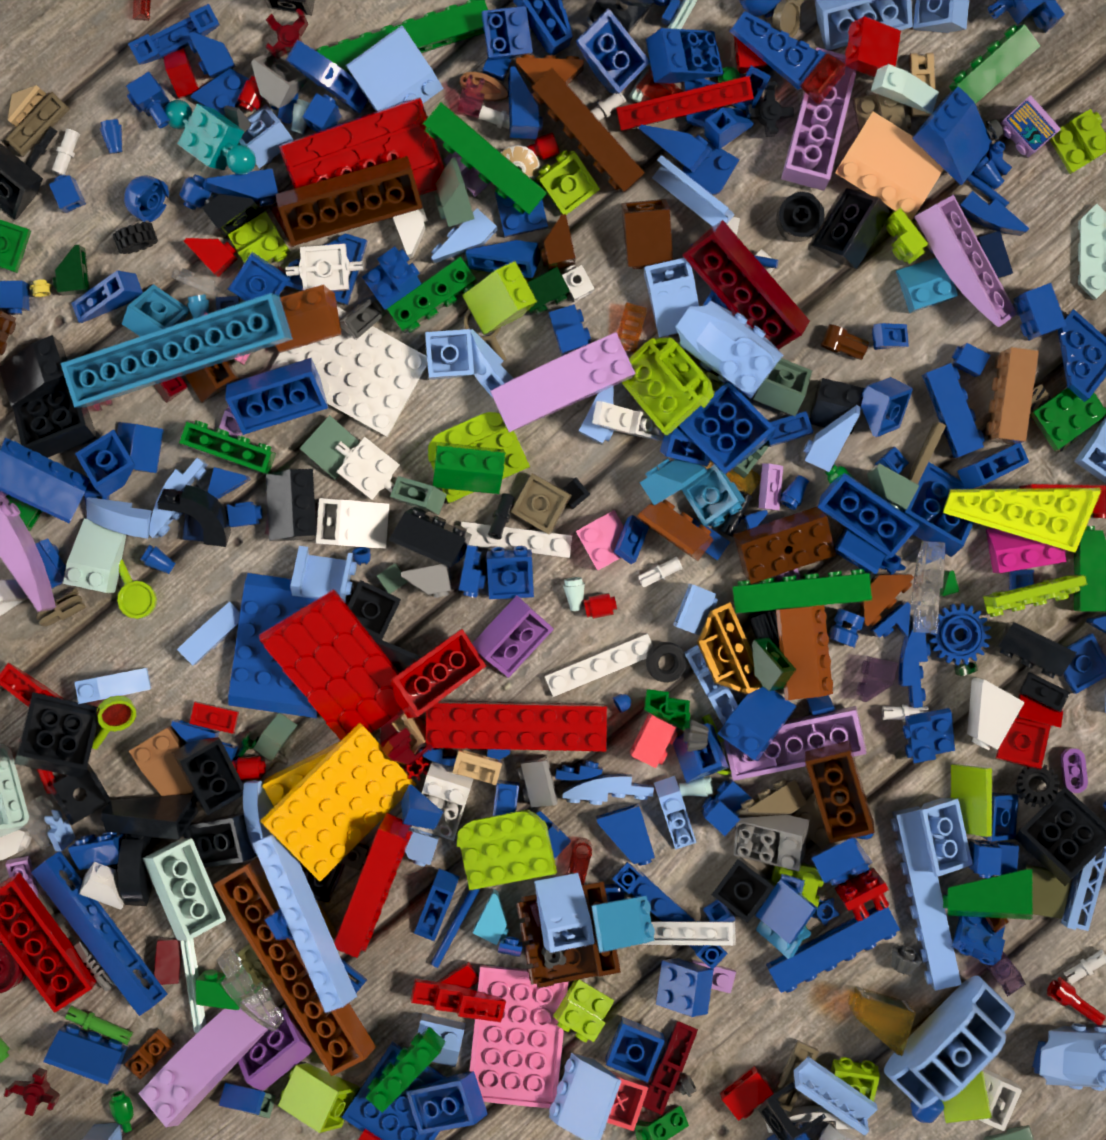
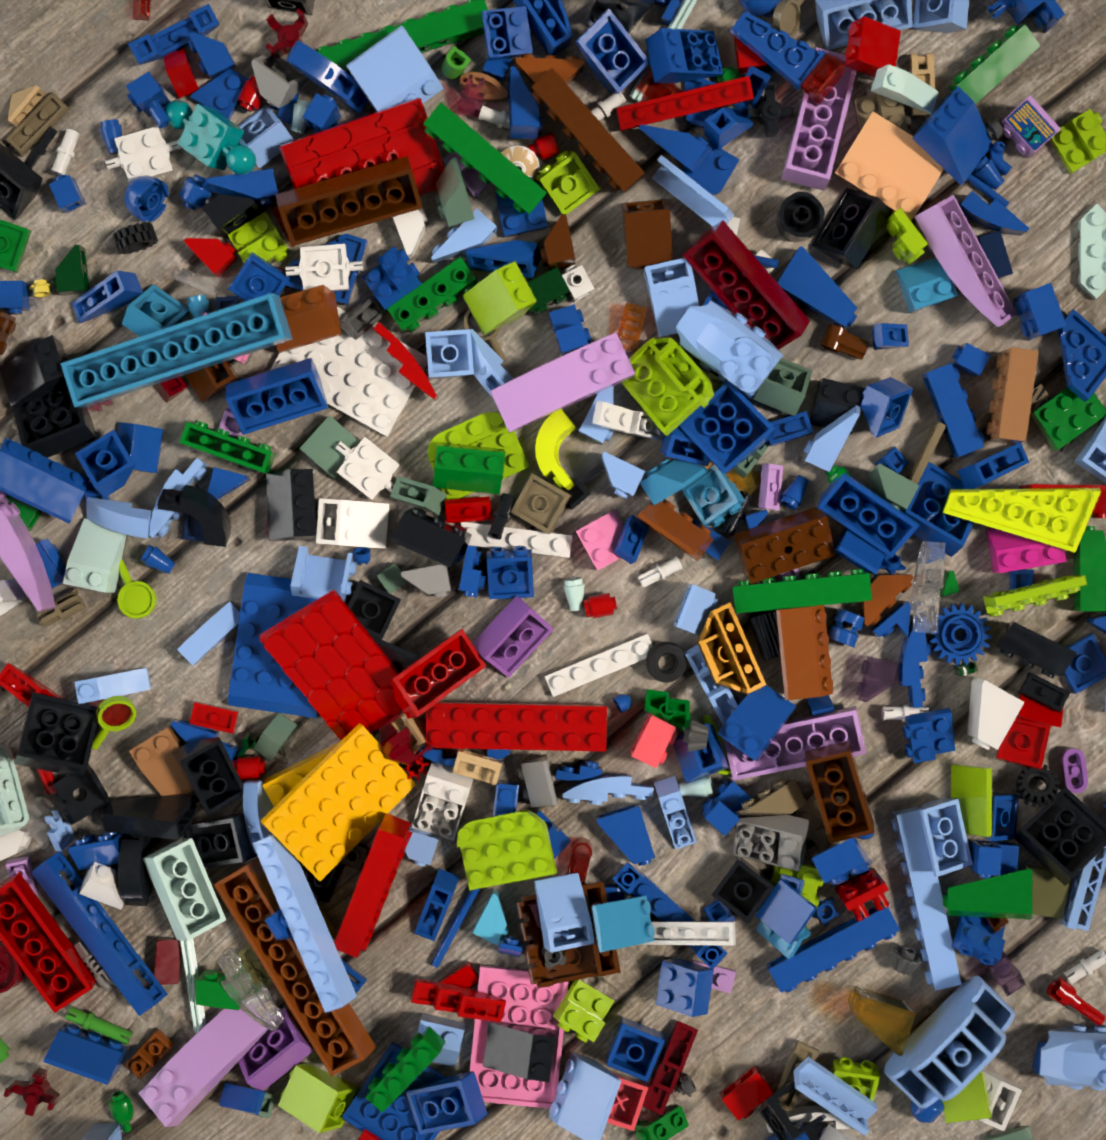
dark grey slope [224,106,251,133] -> none
blue window [227,502,263,527] -> none
blue slope [401,784,443,829] -> none
dark green slope [752,637,797,691] -> none
none -> white plate [105,126,182,183]
none -> red slope [373,322,438,401]
none -> bright green plate [441,46,472,79]
none -> red plate [445,497,491,523]
none -> slope [483,1021,556,1082]
none -> neon yellow arch [535,409,577,490]
none -> light blue slope [601,452,645,499]
none -> blue slope [777,246,857,328]

